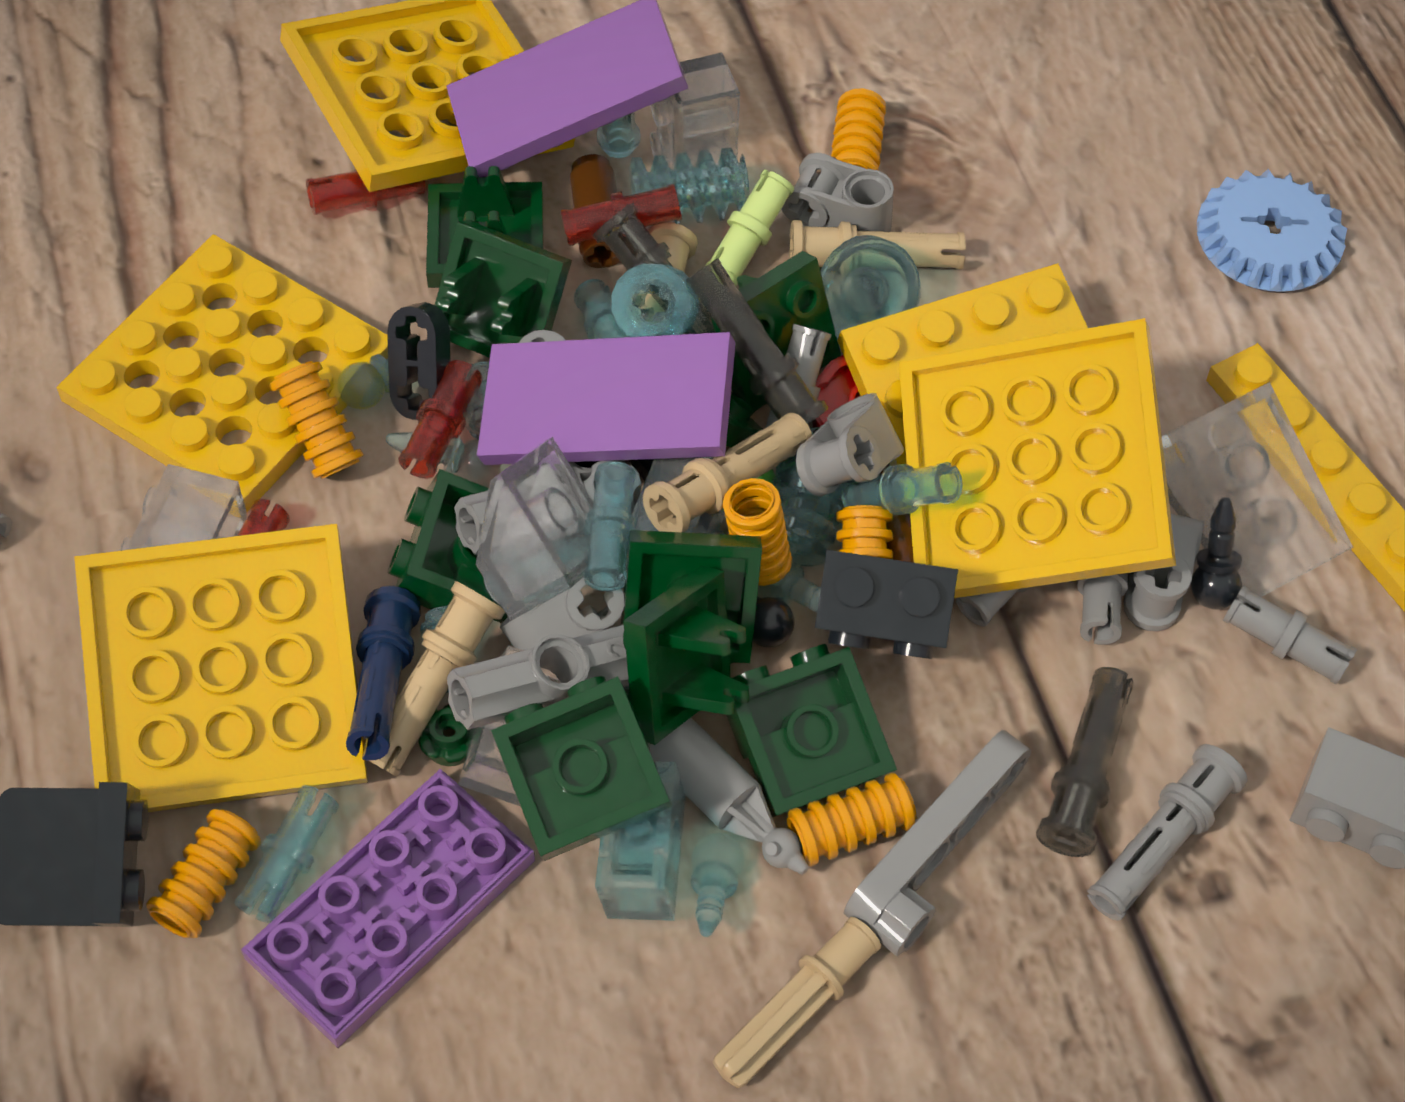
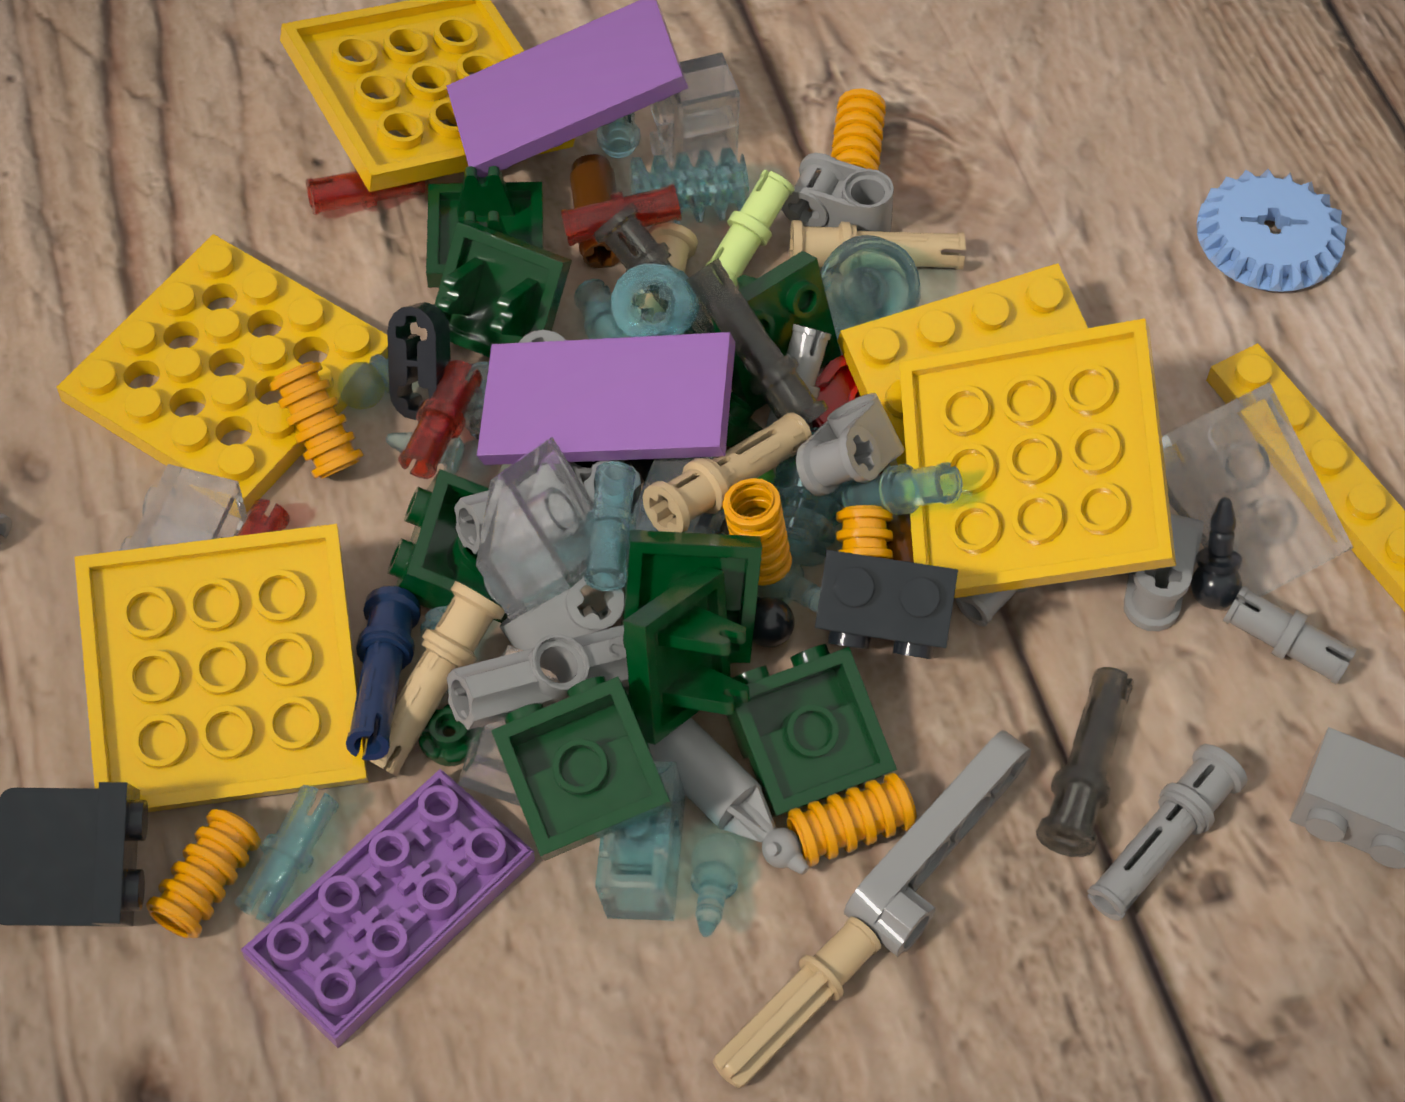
light grey pin [1077,573,1128,645] -> none

